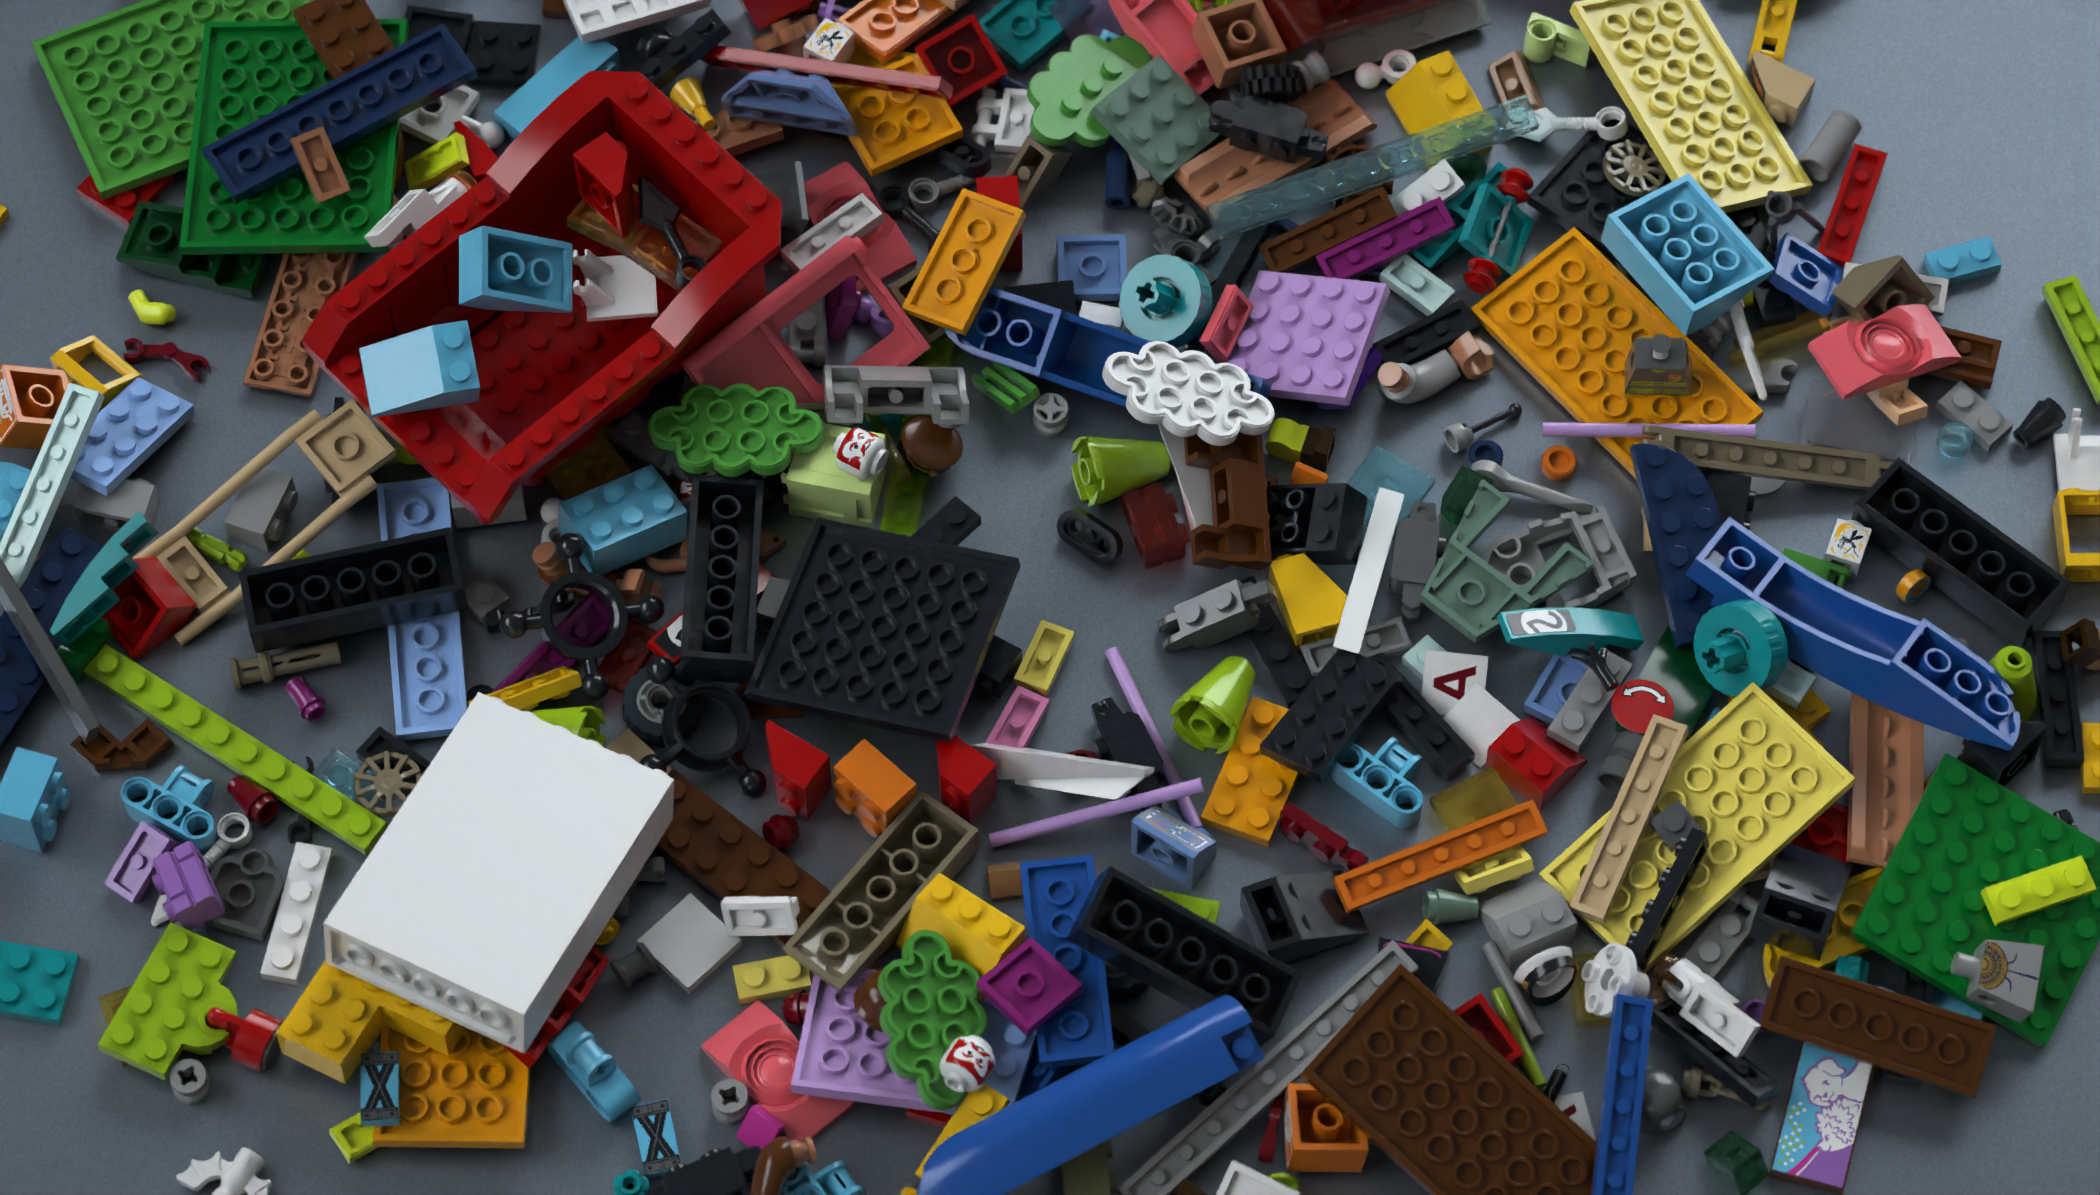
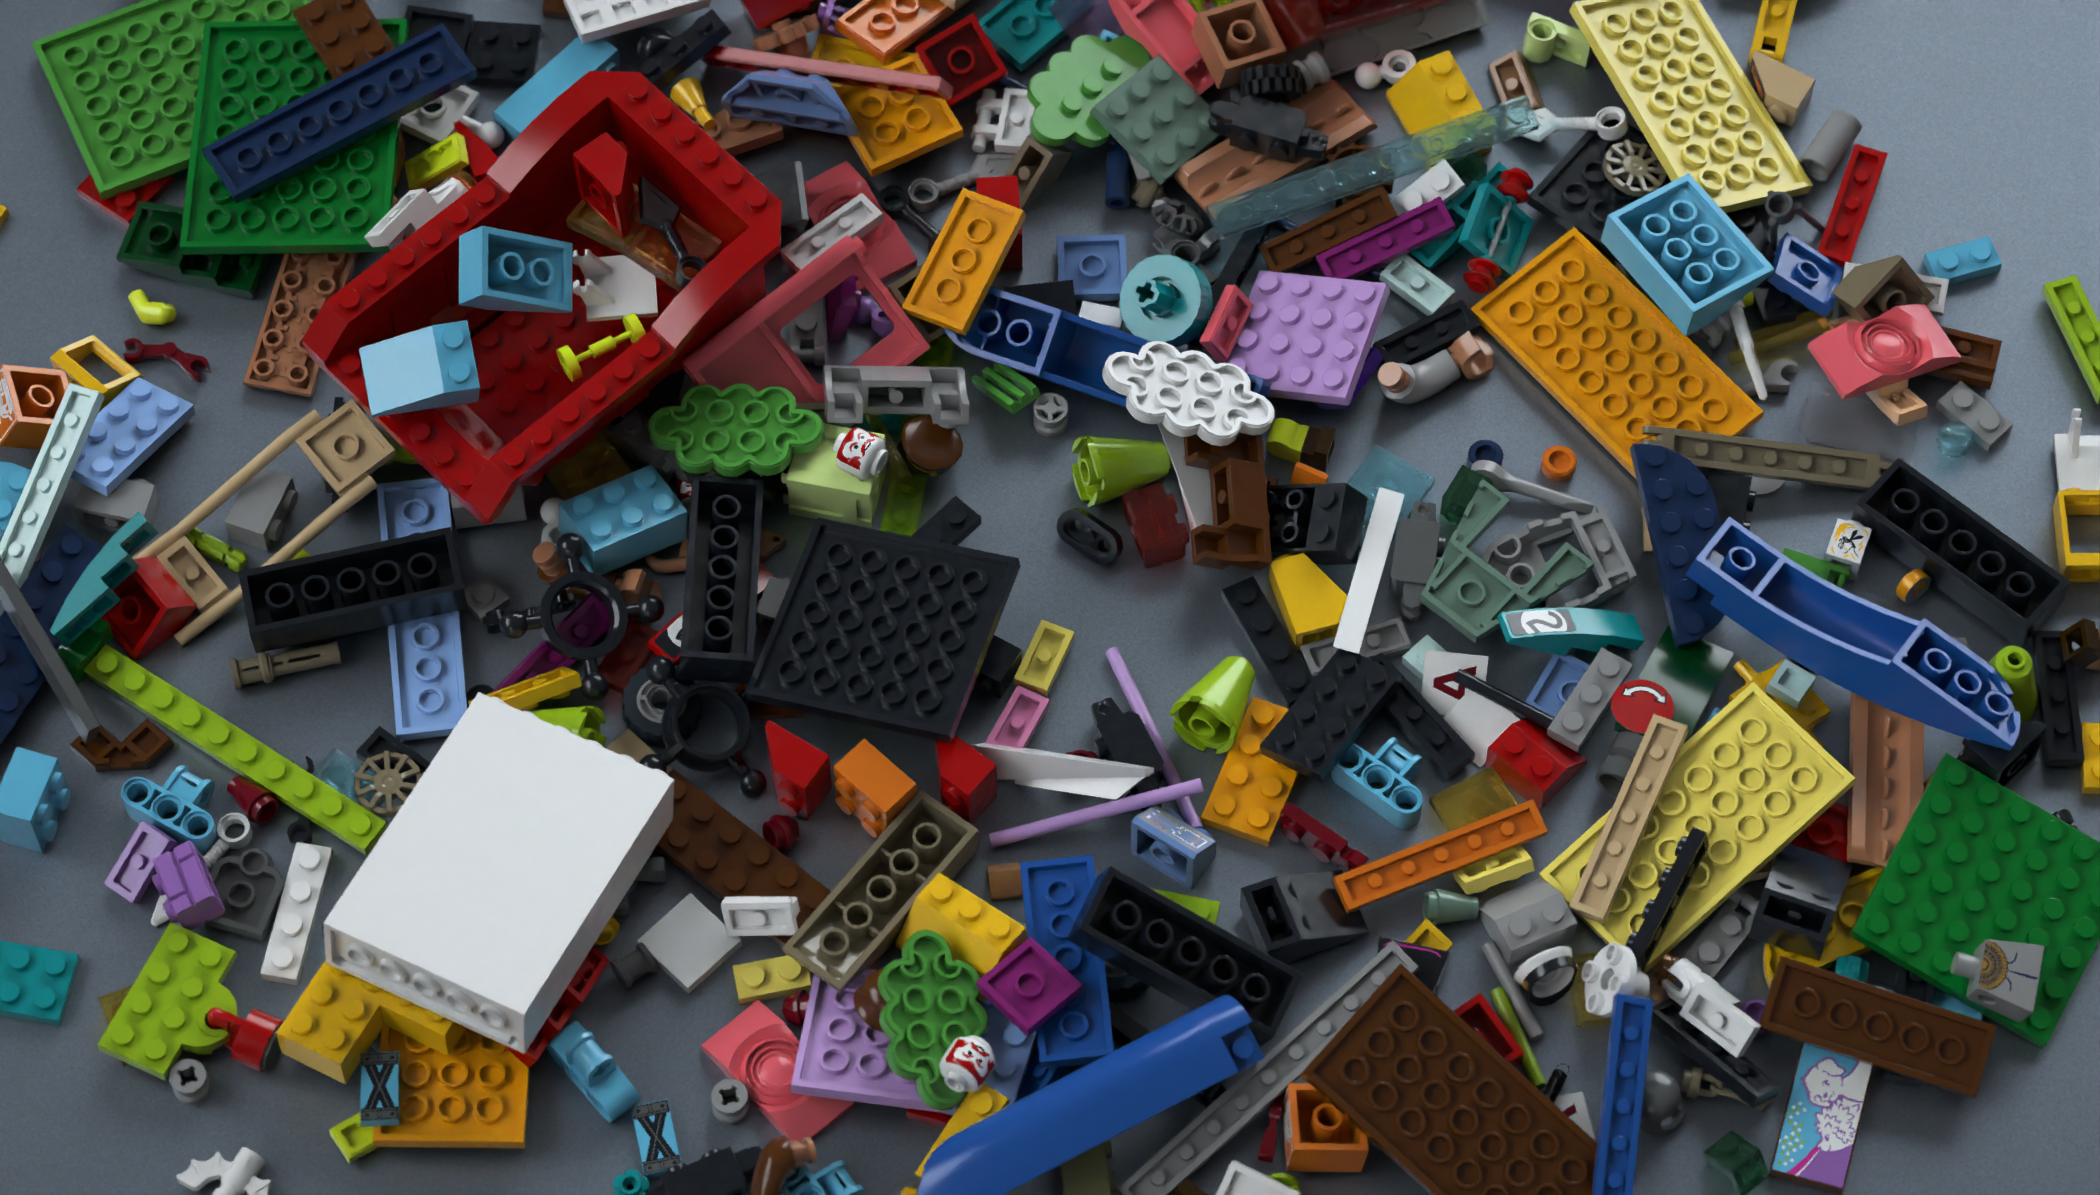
magenta pin [285,676,326,722] -> none
nougat plate [290,126,351,205] -> none
dark pink tile [735,1104,786,1149] -> none
white brick [803,18,855,63] -> none
black plate [935,135,993,179] -> none
dark grey hinge [1156,579,1278,653] -> none
light grey hinge [1443,403,1522,453] -> none
lavender piece [1543,422,1756,438] -> none
black bar [1571,643,1619,692] -> none
dark grey torso [1625,334,1692,395] -> none
dark grey plate [1649,800,1701,853] -> none
teal piece [1693,599,1788,697] -> none
neon yellow plate [1980,855,2097,926] -> none
black cone [2013,397,2066,447] -> none
none -> neon yellow wheel [556,313,646,382]
none -> black bar [1453,669,1555,729]

